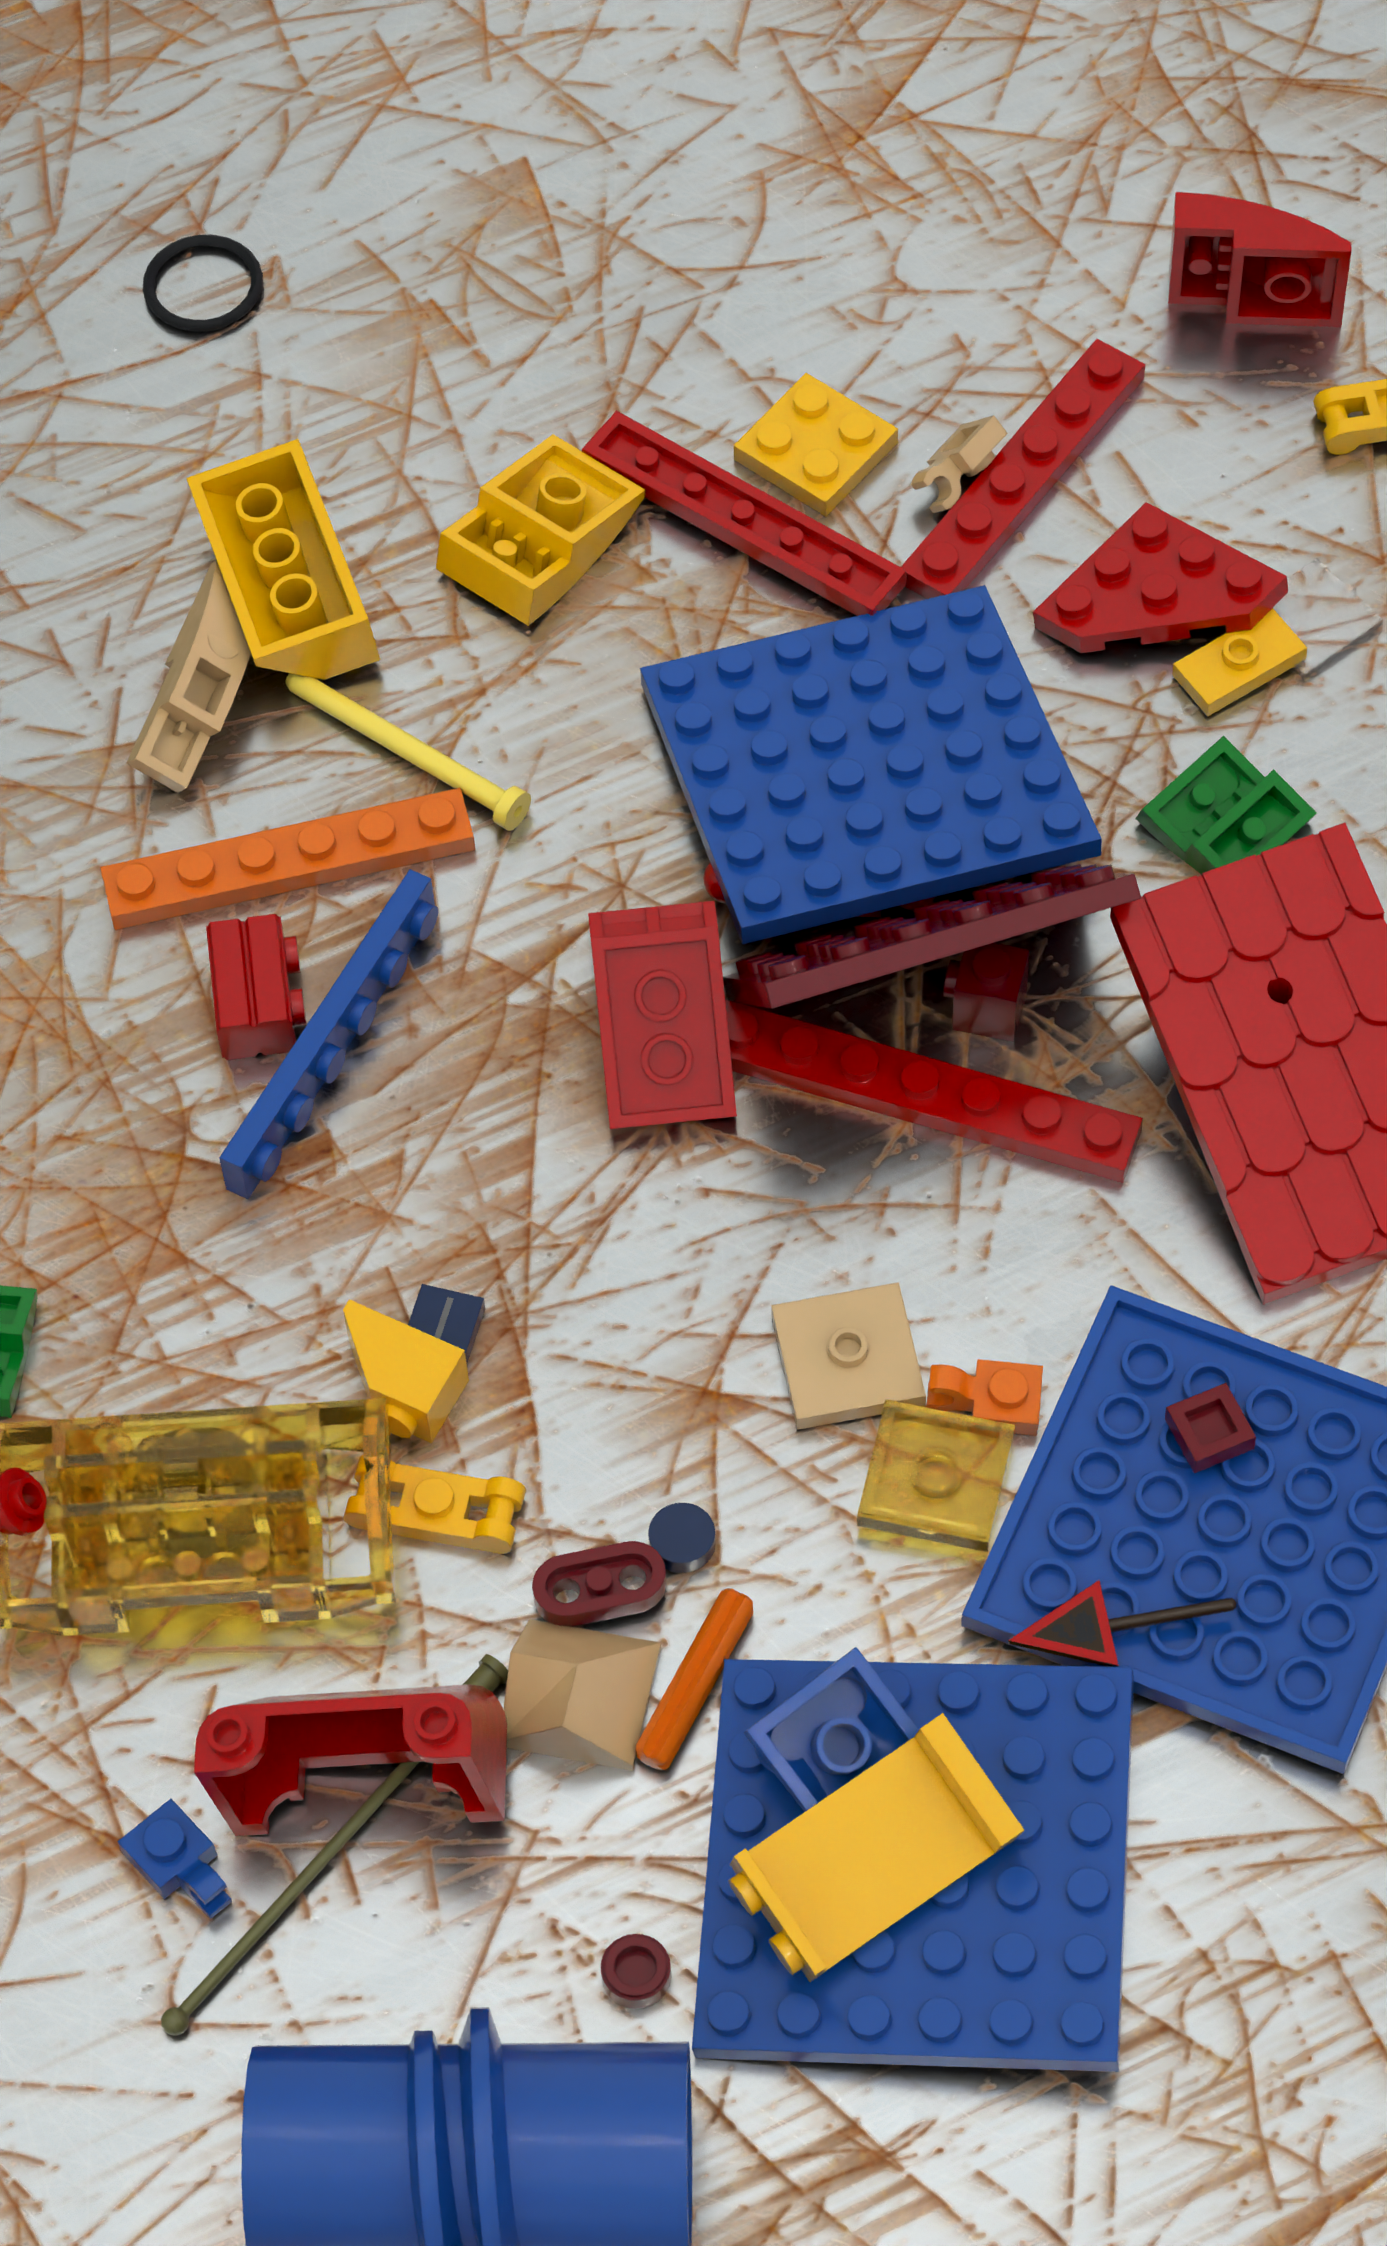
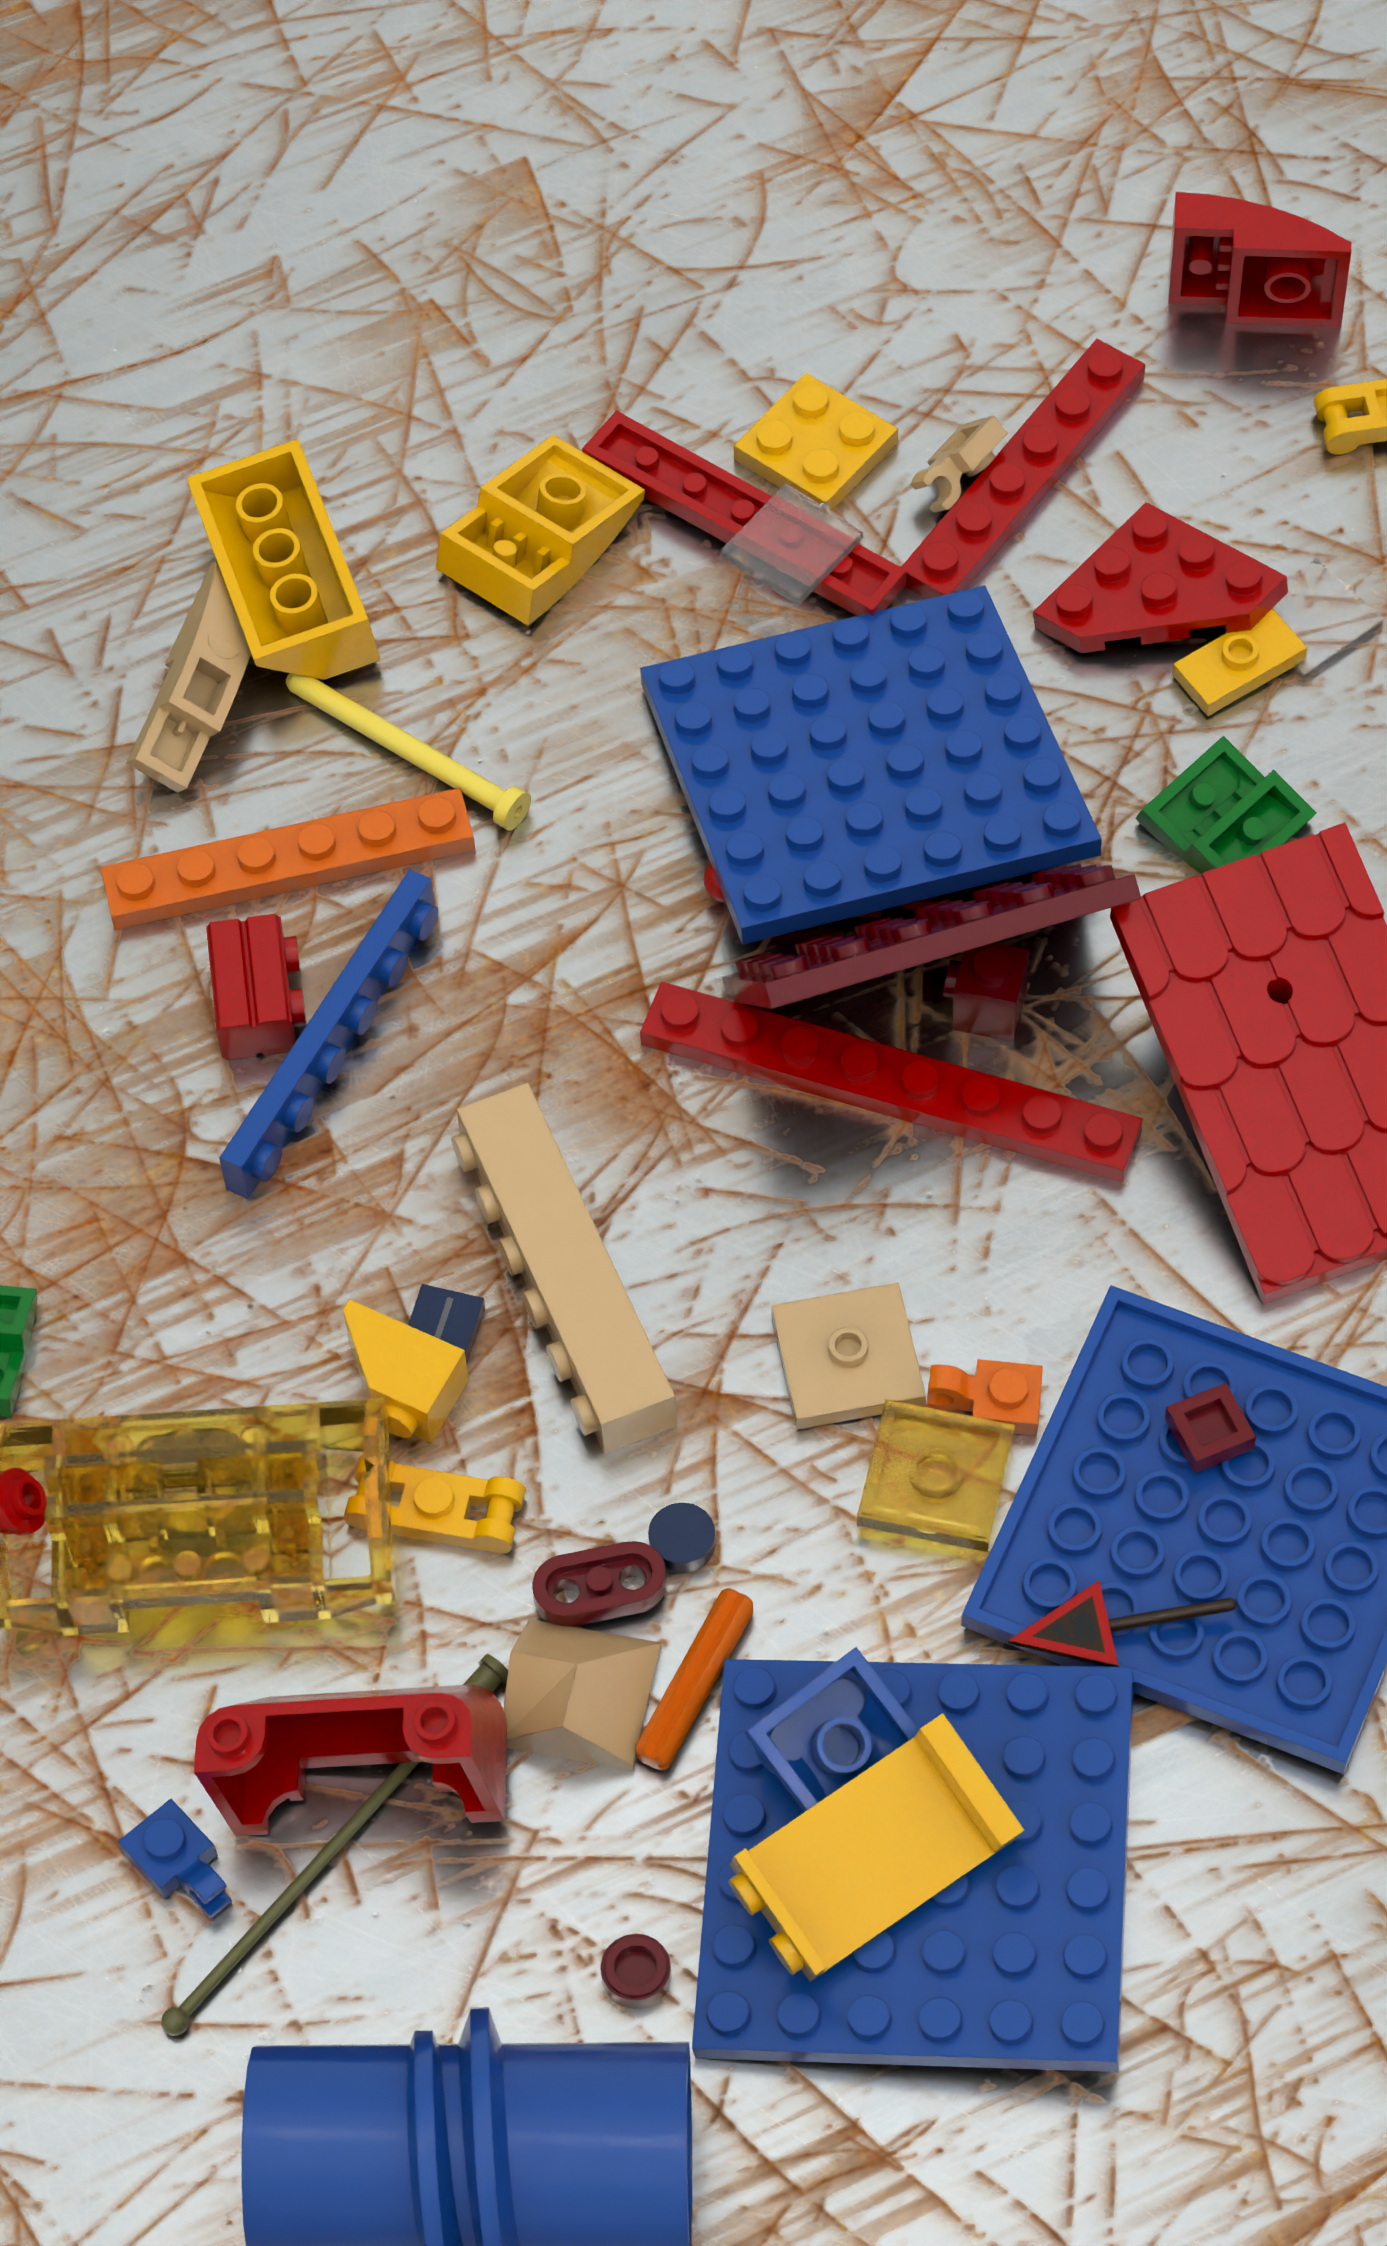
black tyre [143,235,263,331] -> none
red bracket [588,901,737,1129] -> none
none -> tan brick [451,1083,677,1454]
none -> clear piece [721,483,863,606]

